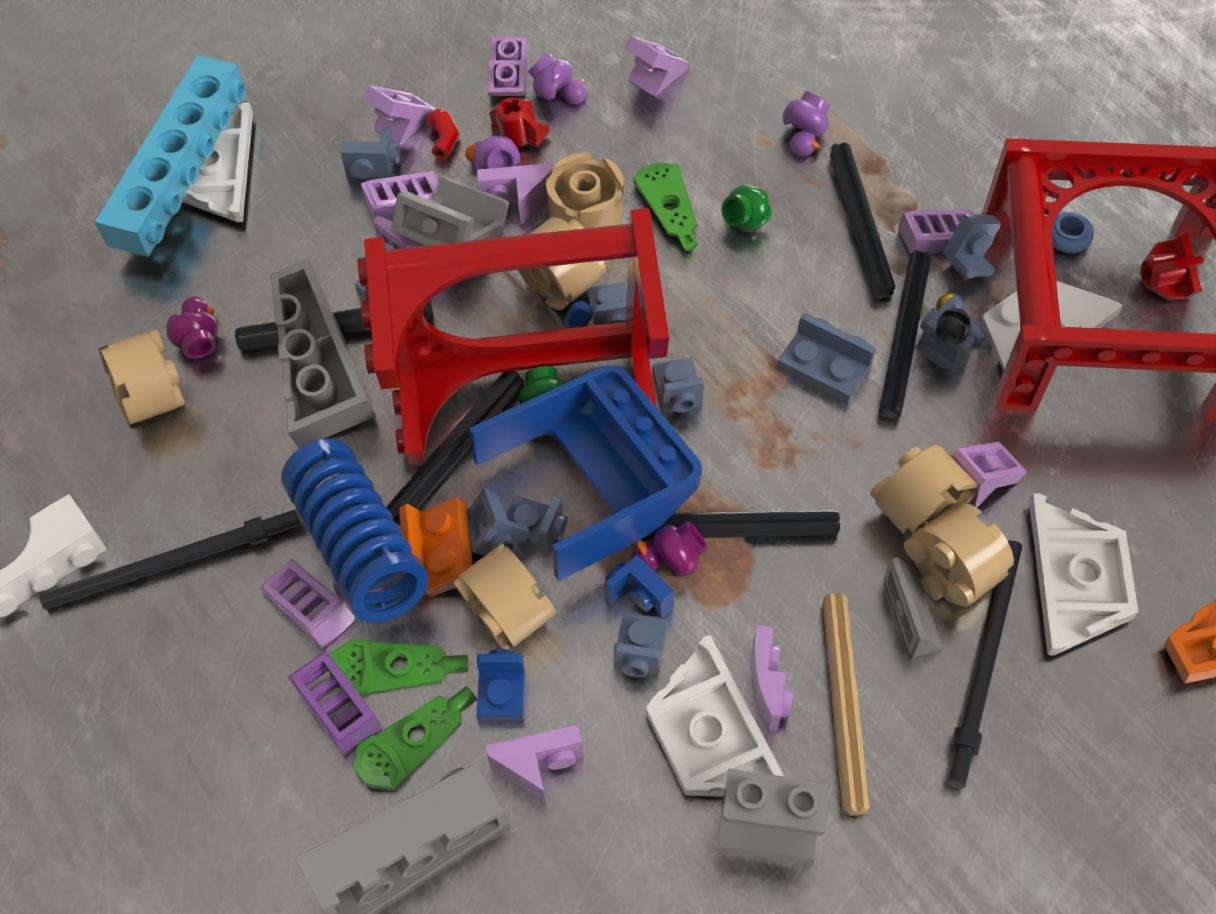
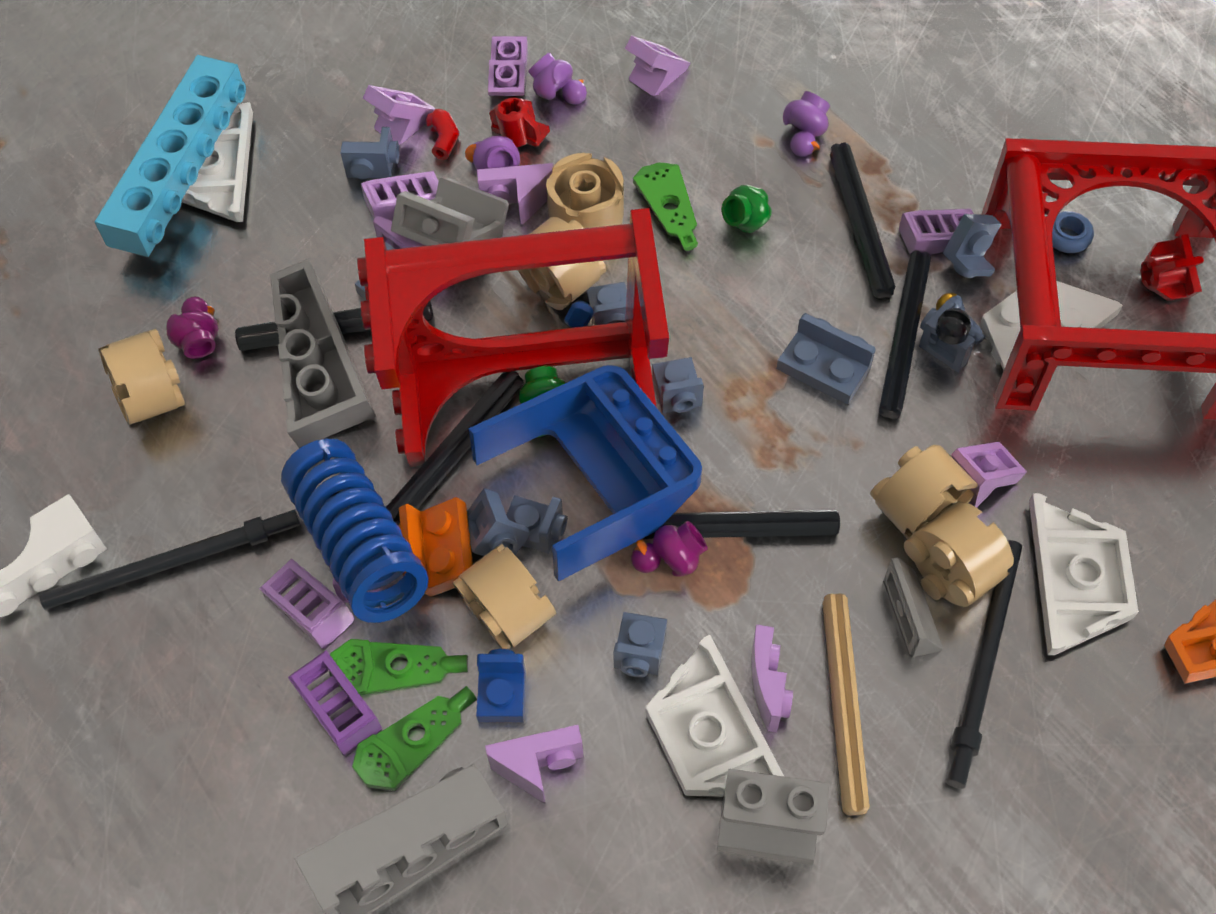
blue bracket [604,555,674,618] -> none

